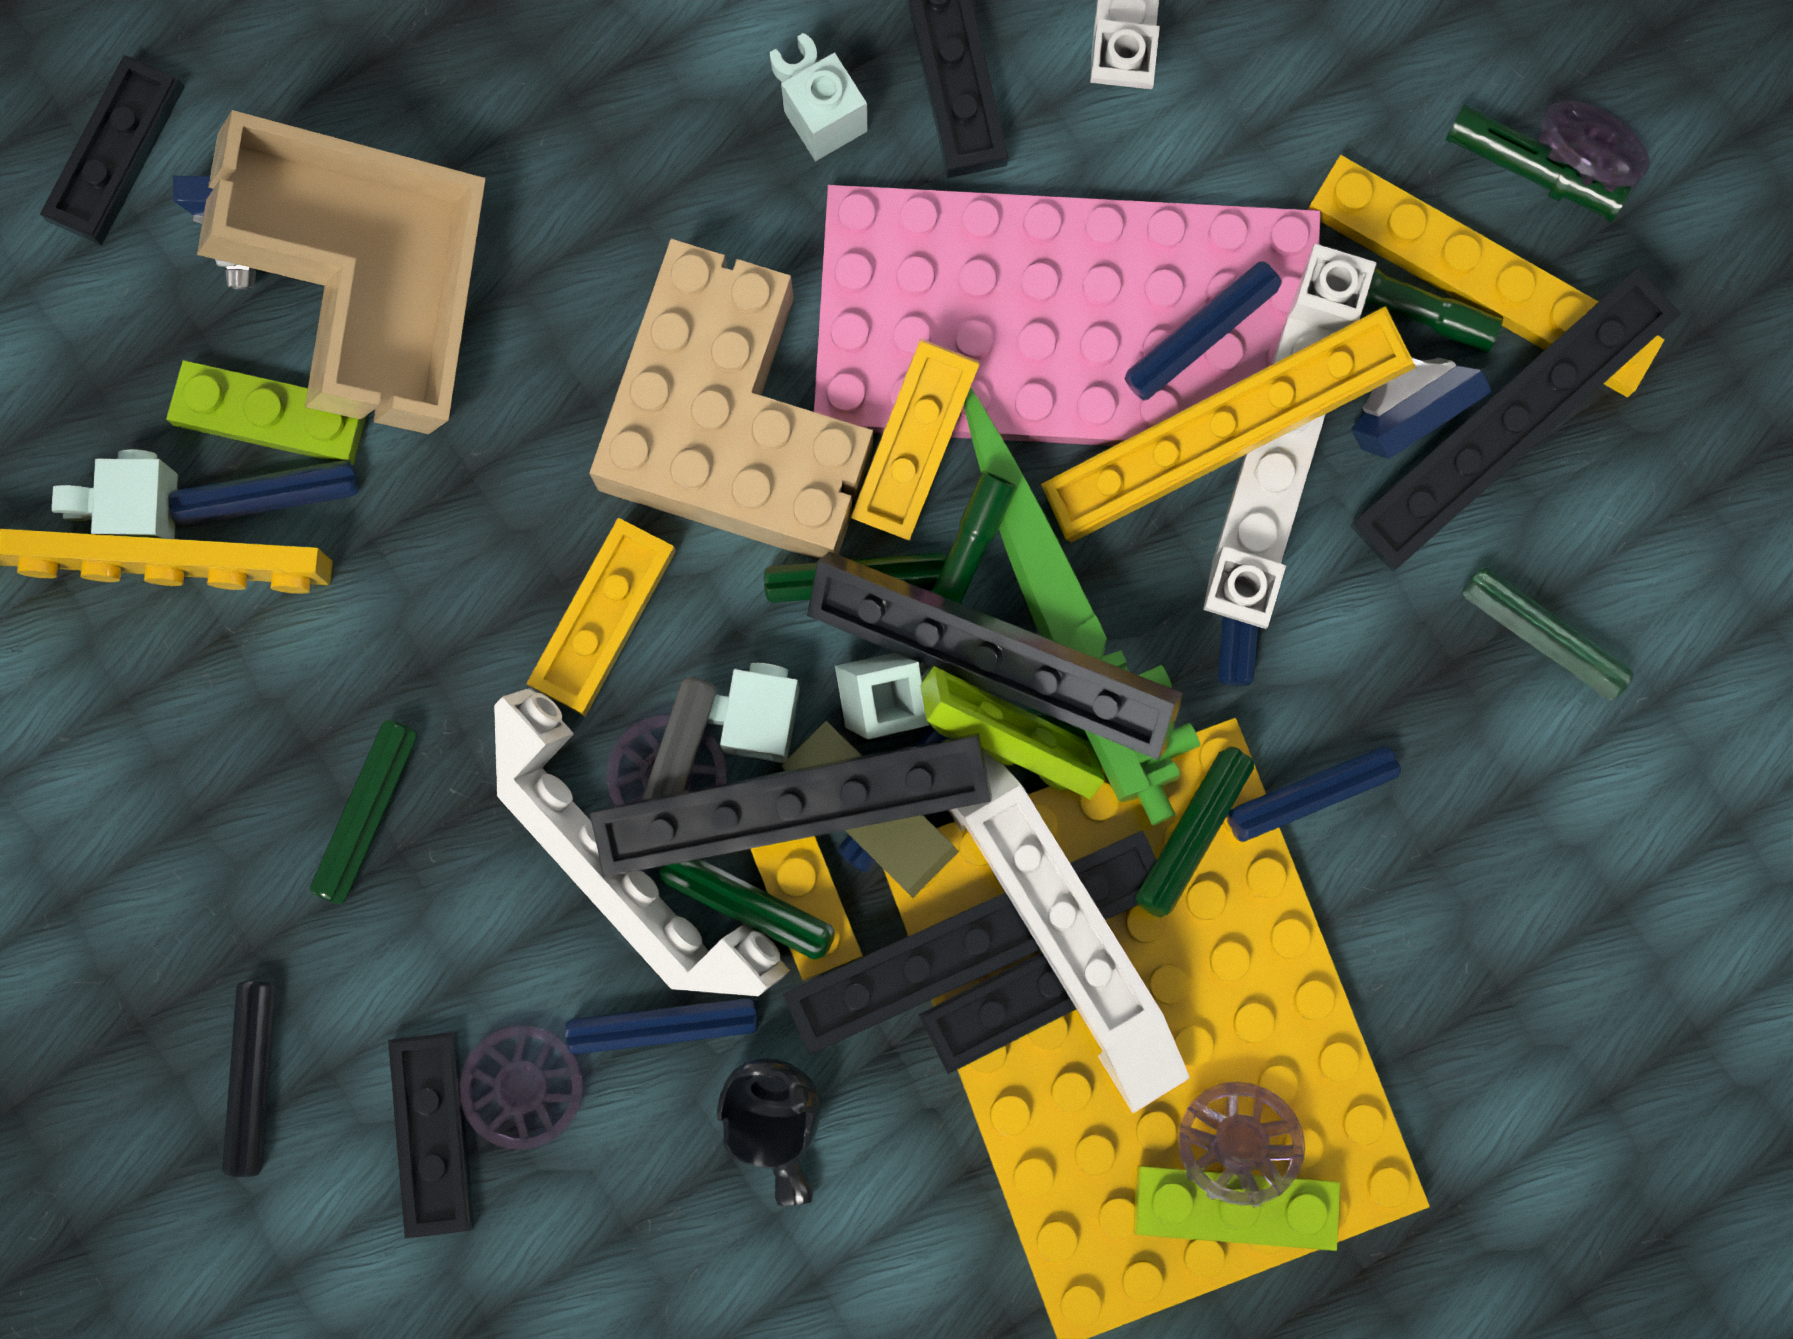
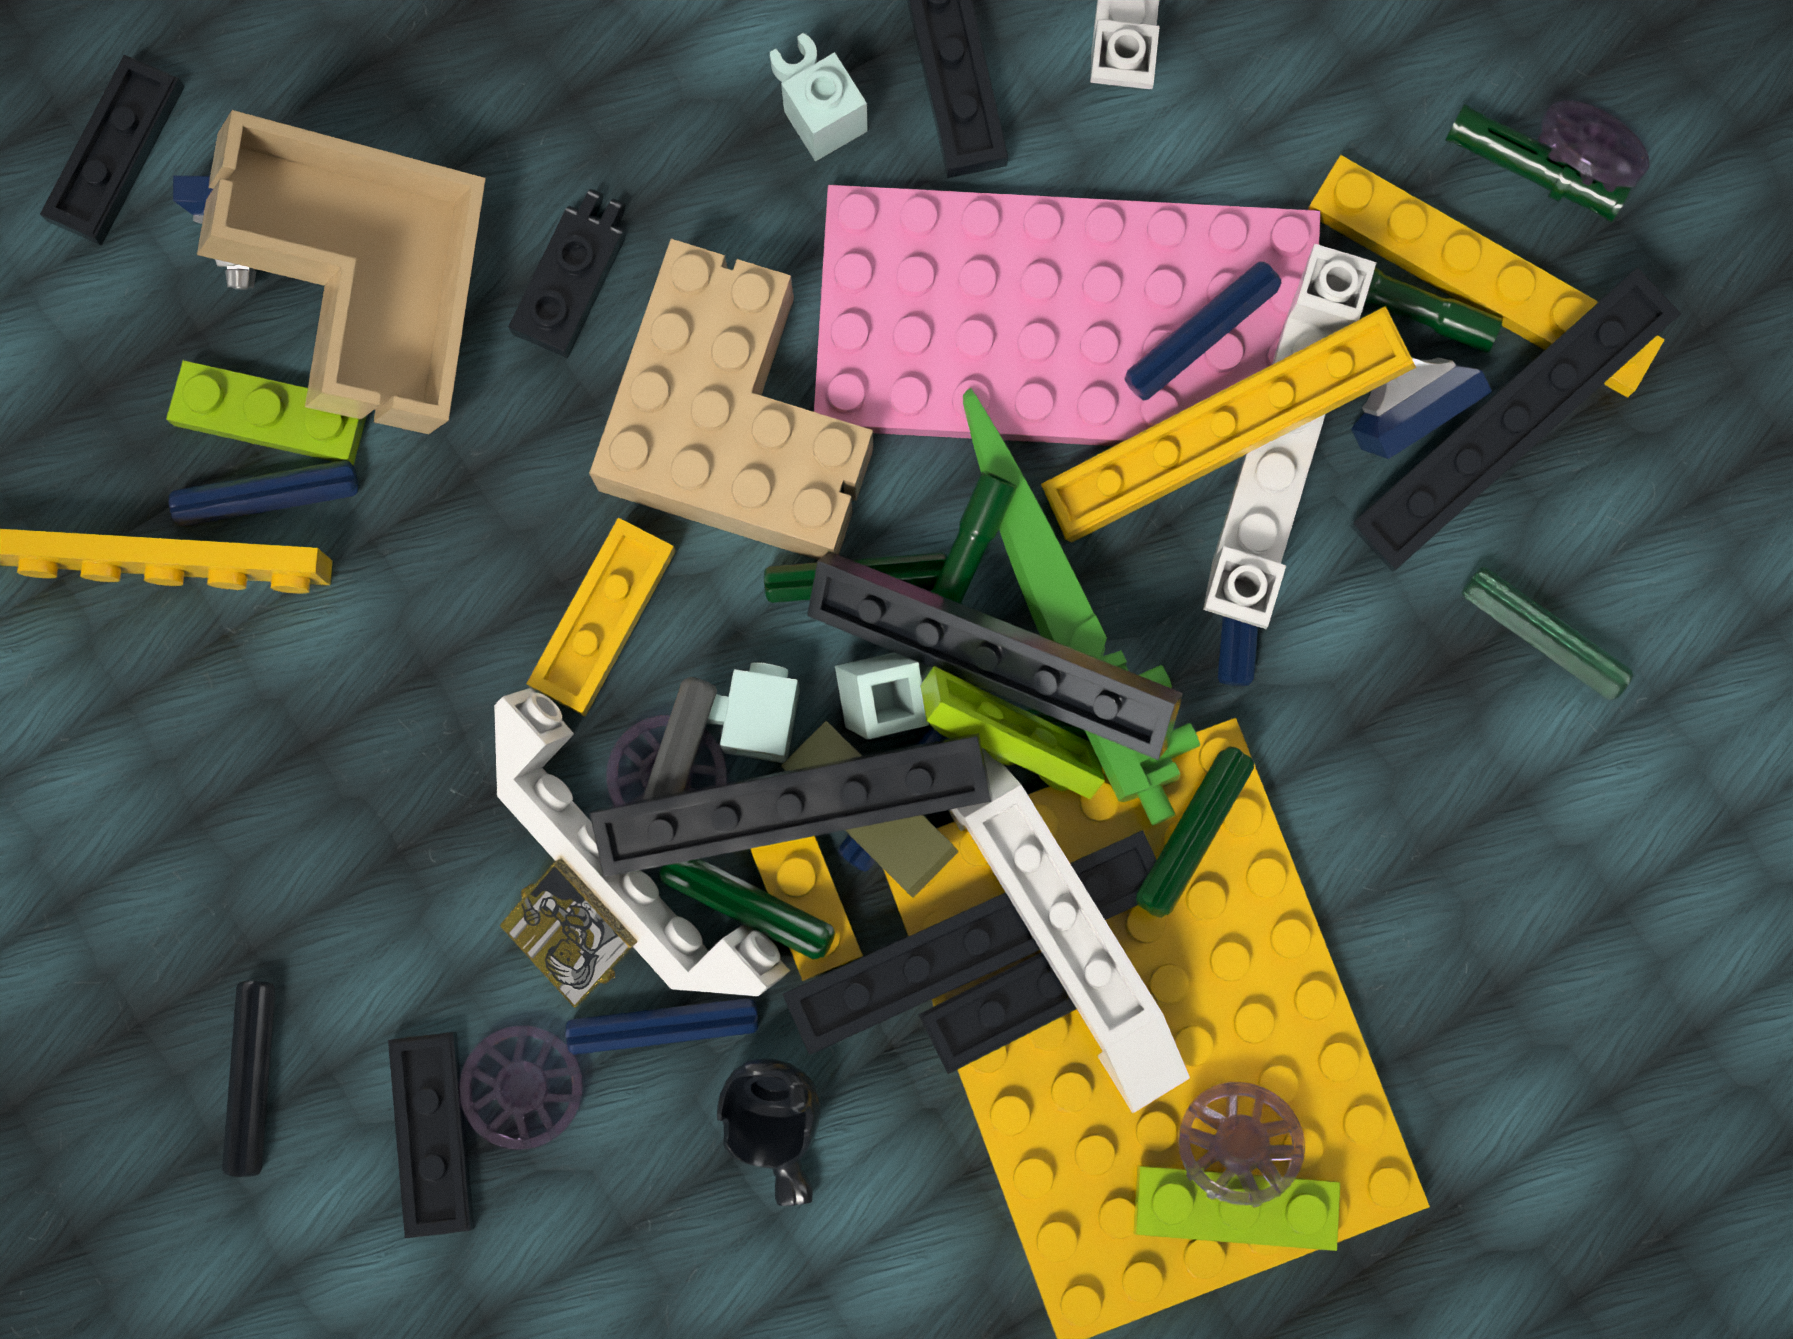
light aqua brick [52,450,178,539] -> none
dark green axle [310,720,417,904] -> none
yellow plate [851,338,979,540] -> none
dark blue axle [1227,746,1401,842] -> none
none -> piece [499,858,638,1008]
none -> black hinge [508,189,626,358]

